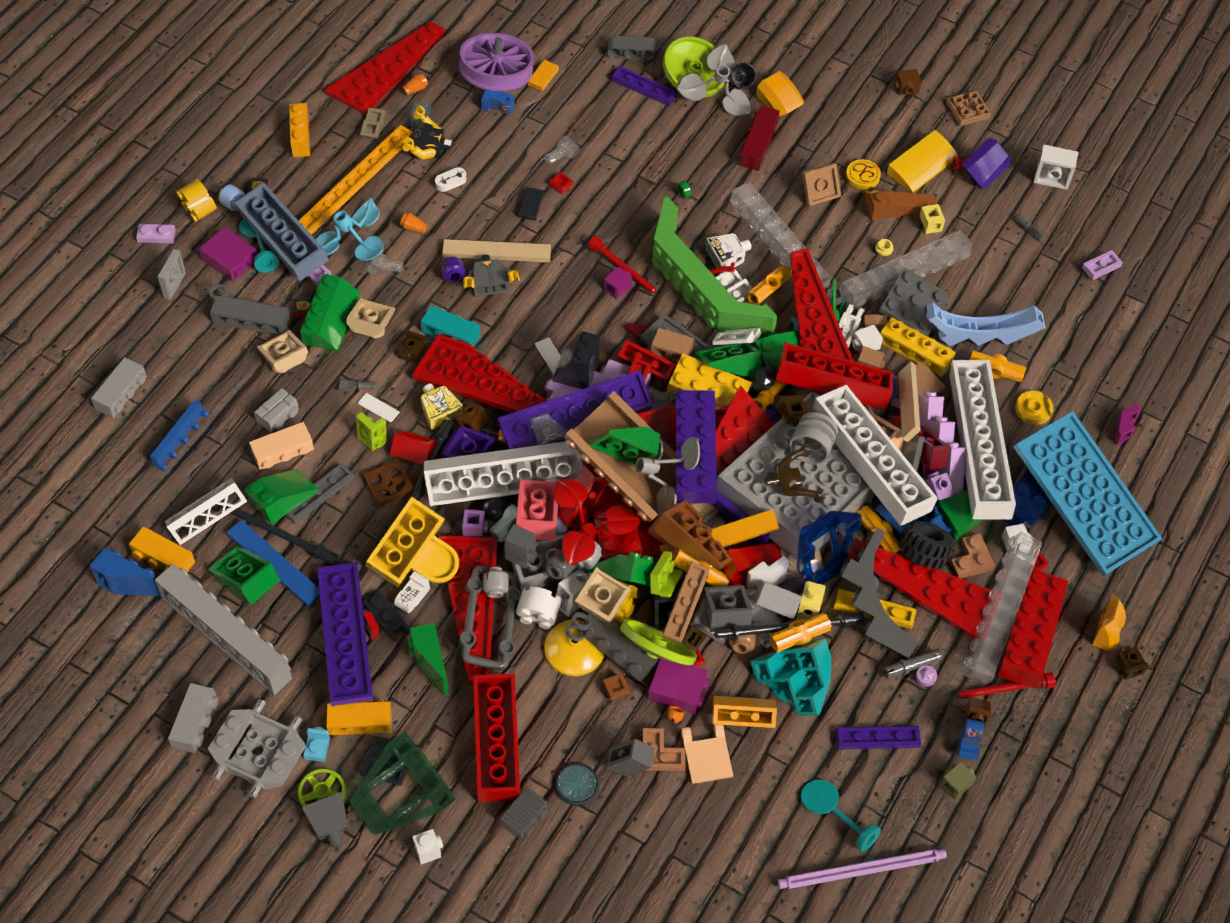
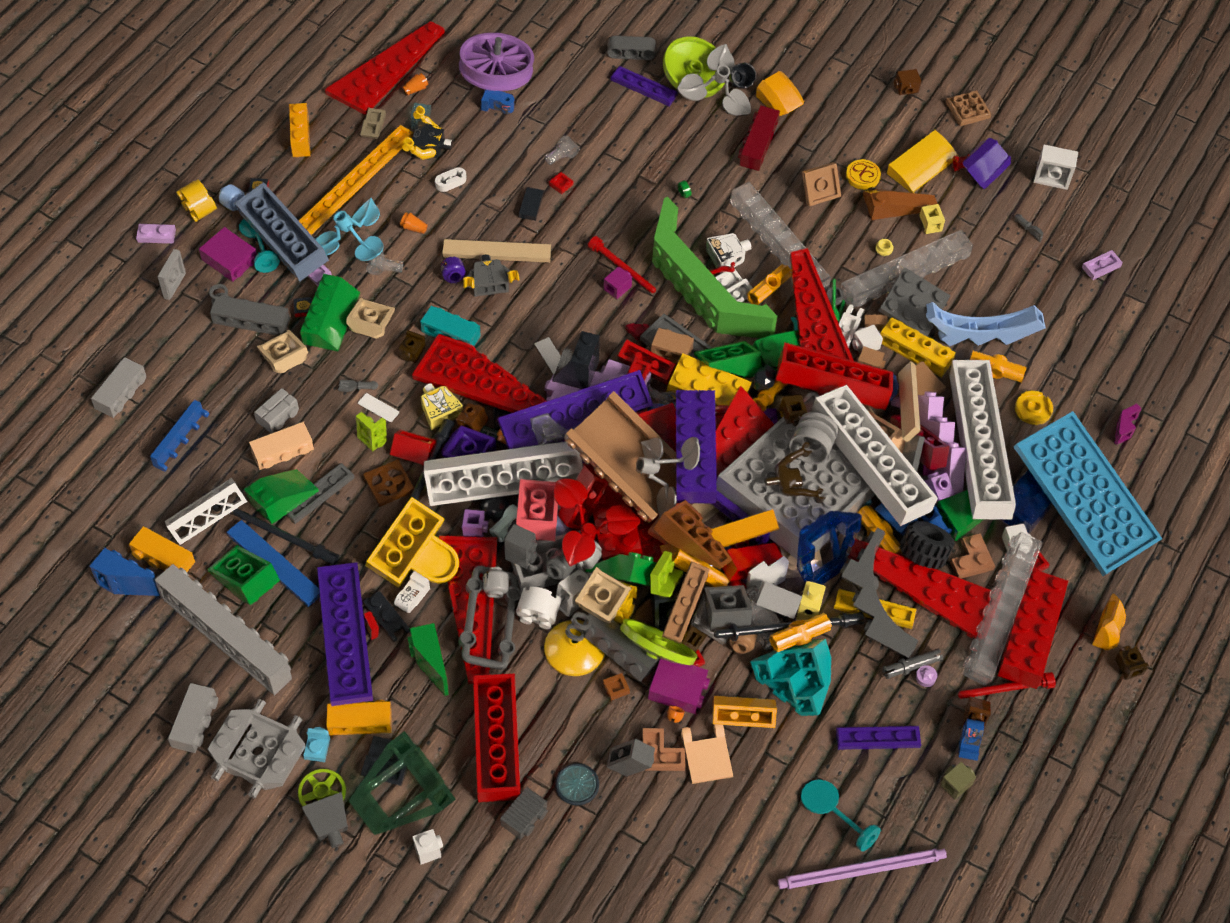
light orange tile [528,60,559,91] -> none
green slope [587,427,660,467] -> none
white slope [712,328,761,345] -> none

